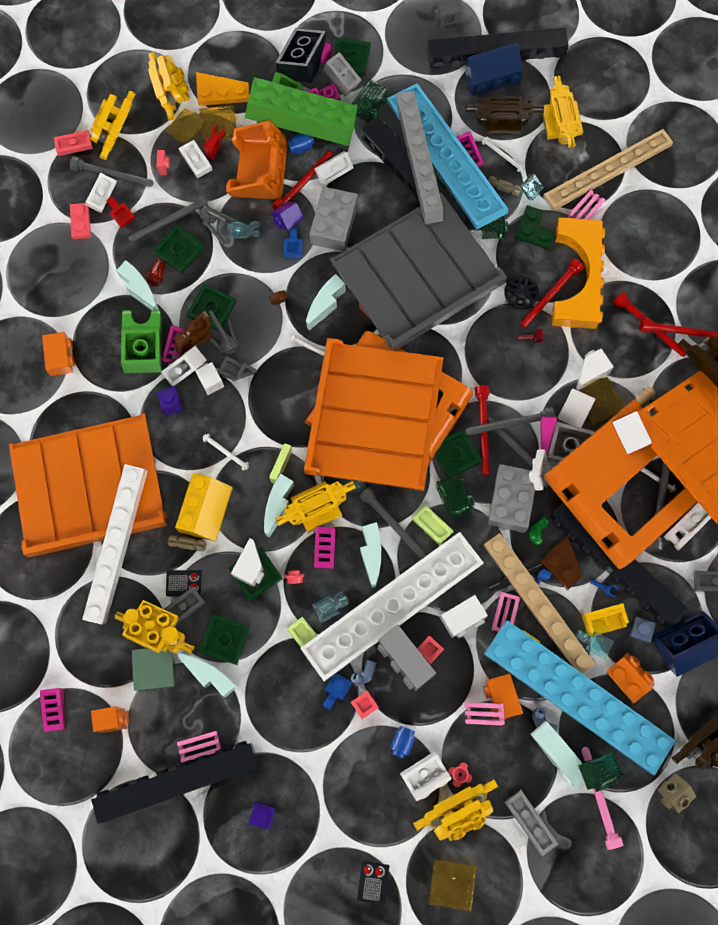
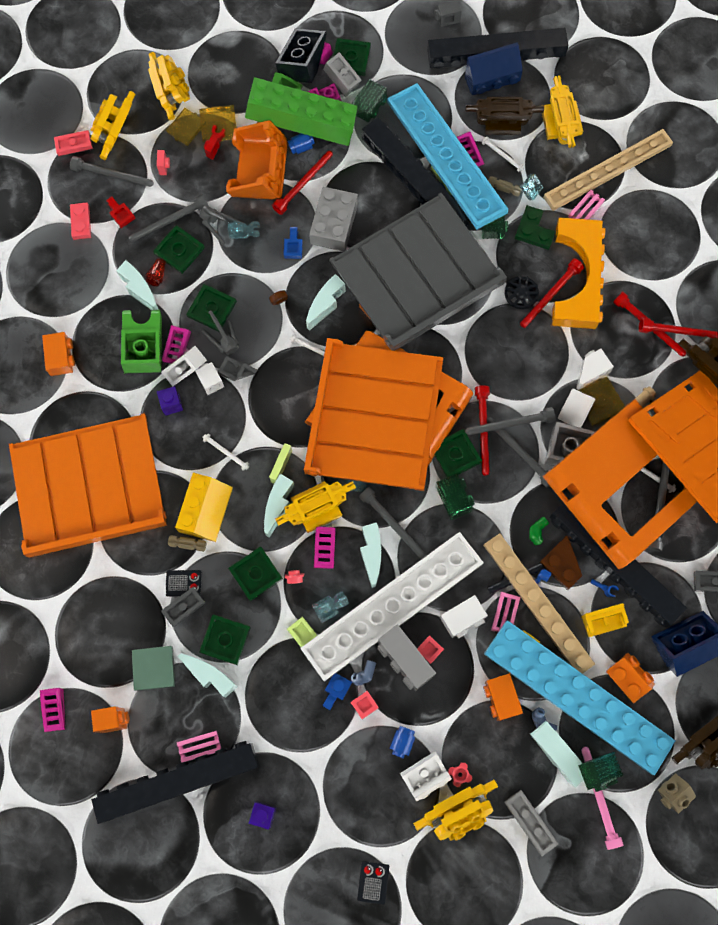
white brick [82,464,148,625] -> none
white plate [85,173,117,213] -> none
yellow piece [115,600,194,654] -> none
reddish brown wing [174,311,211,355] -> none
white plate [179,140,212,178] -> none
light orange wing [196,72,250,106] -> none
white slope [231,538,264,587] -> none
dark purple brick [271,202,304,230] -> none
white plate [315,151,354,185] -> none
light grey brick [396,91,443,225] -> none
yellowish green tile [412,505,454,546] -> none
clear yellow tile [429,859,476,911] -> none
bright pink tile [464,702,505,725] -> none
light grey brick [487,464,535,533] -> none
dark red hand [518,329,545,343] -> none
white plate [529,450,549,491] -> none
dark pink slope [540,416,557,455] -> none
clear light blue plate [575,630,614,659] -> none
white sticker [613,412,652,454] -> none
sand blue plate [629,617,656,643] -> none
white plate [664,503,711,550] -> none

